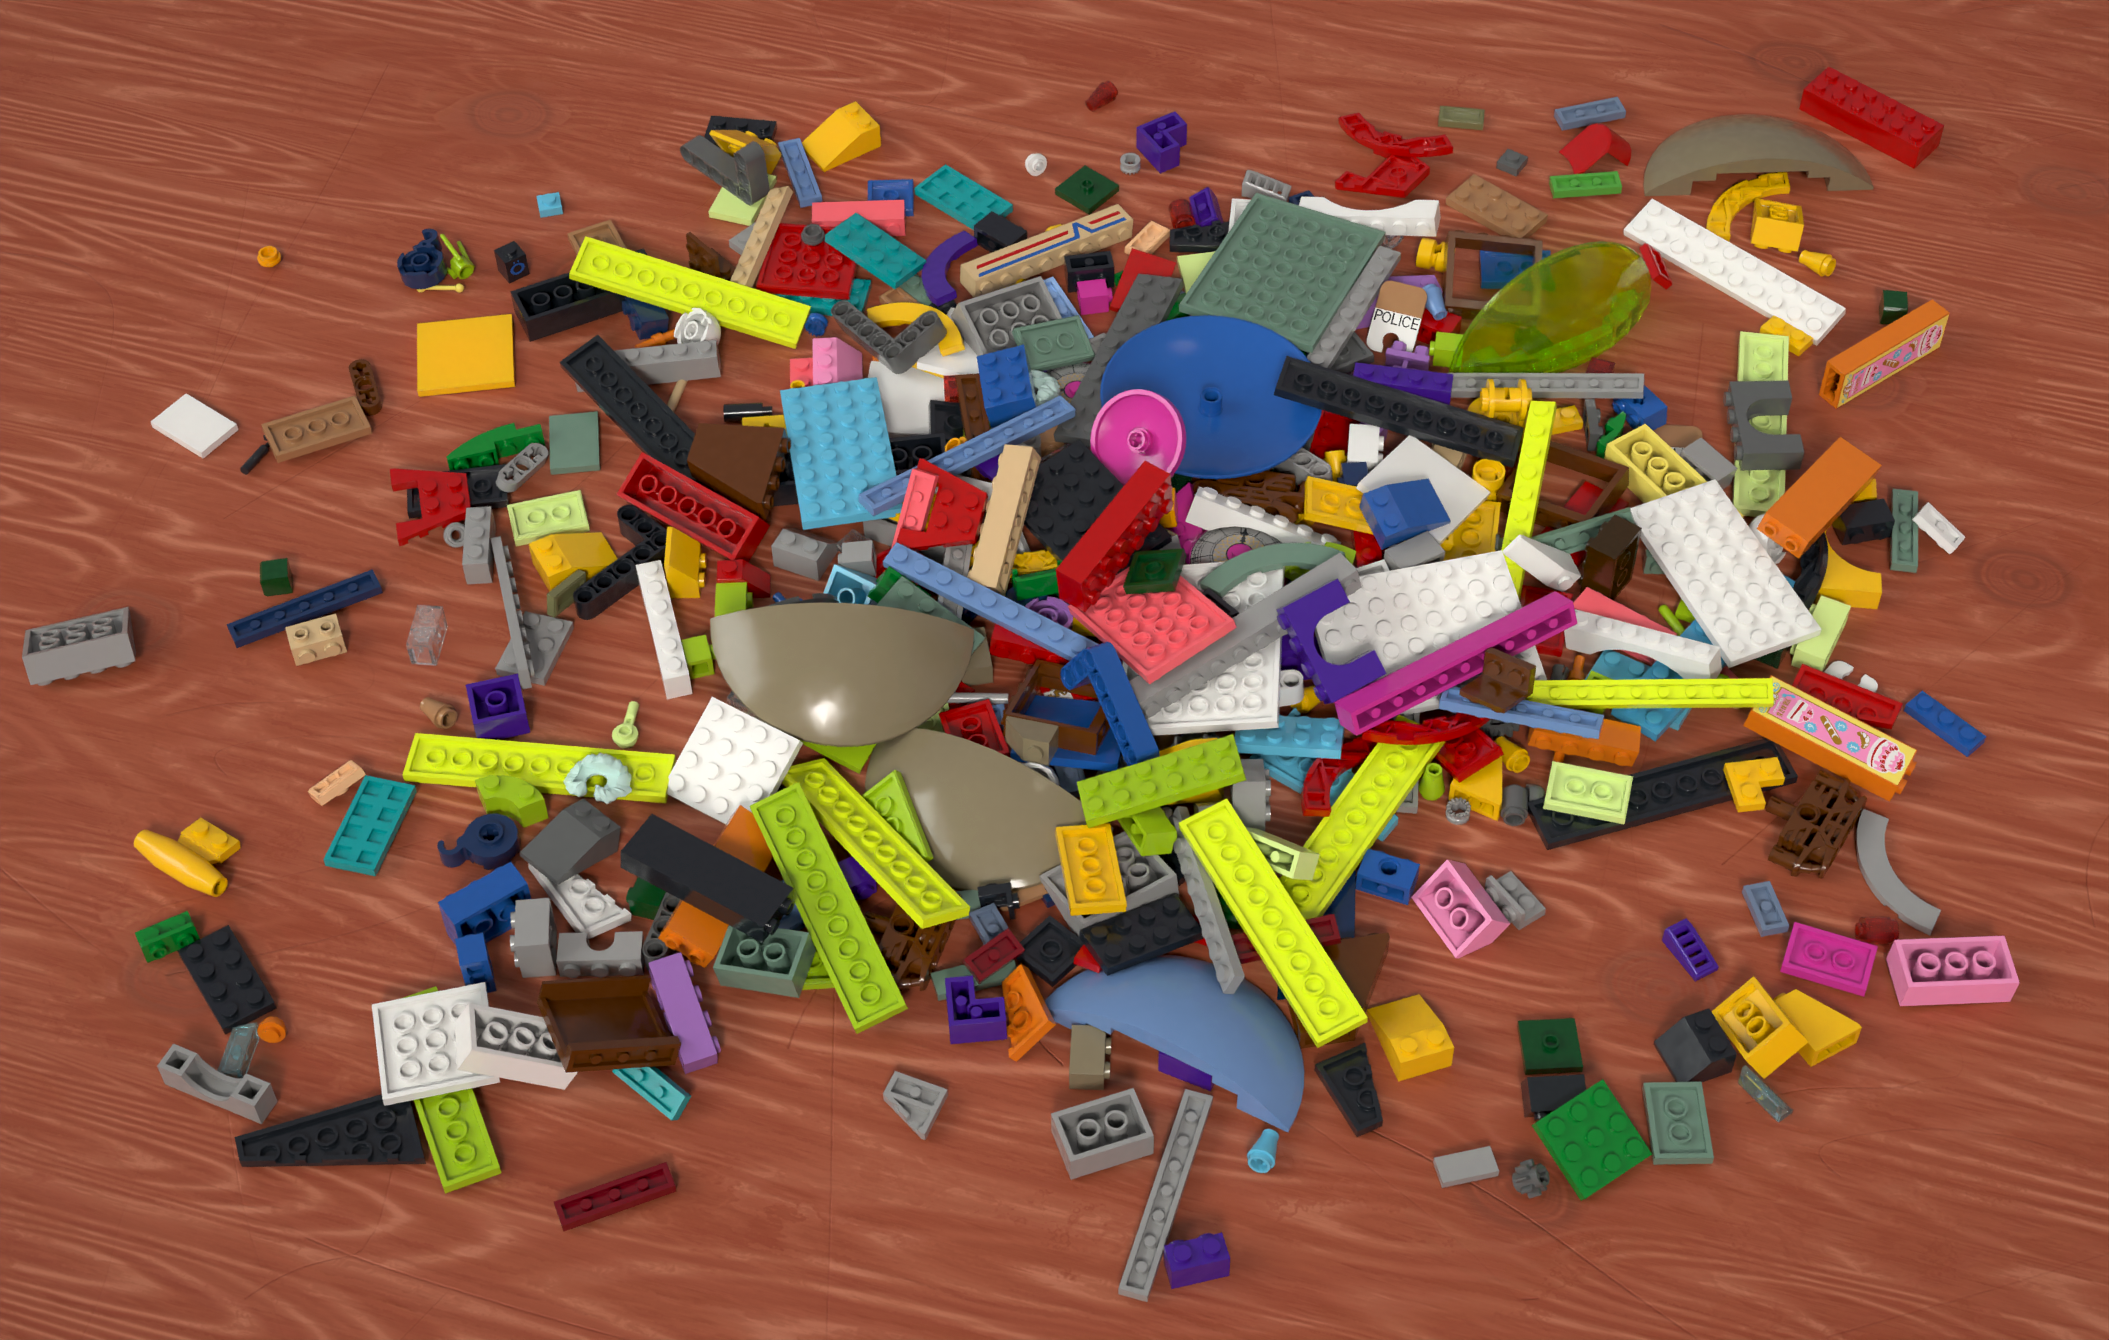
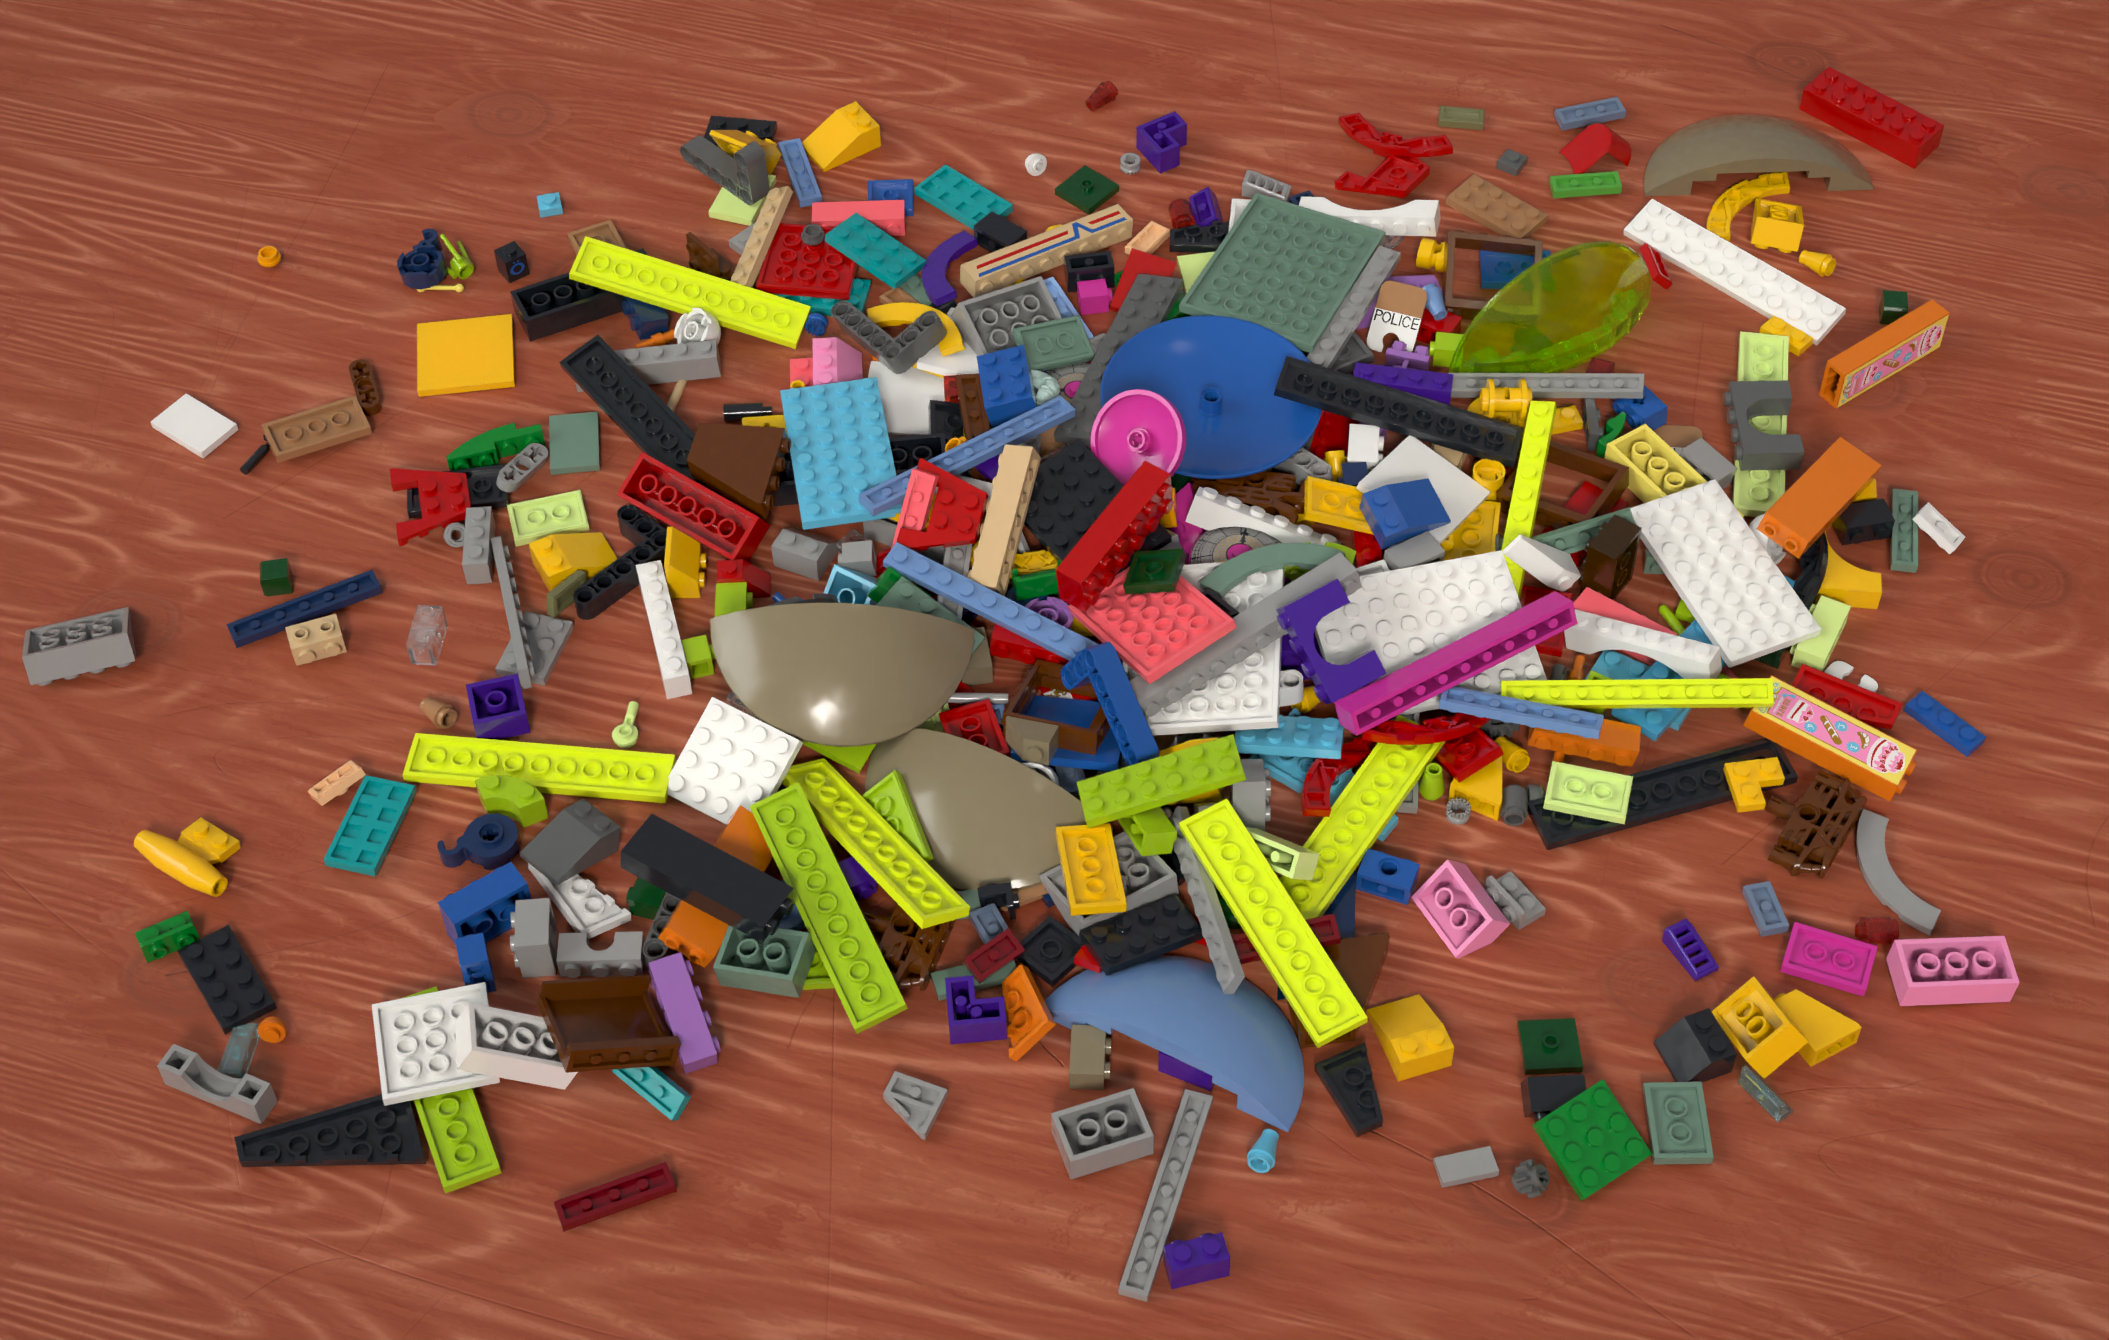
light aqua piece [563,753,632,804] -> none
reddish brown bracket [1459,647,1536,713] -> none

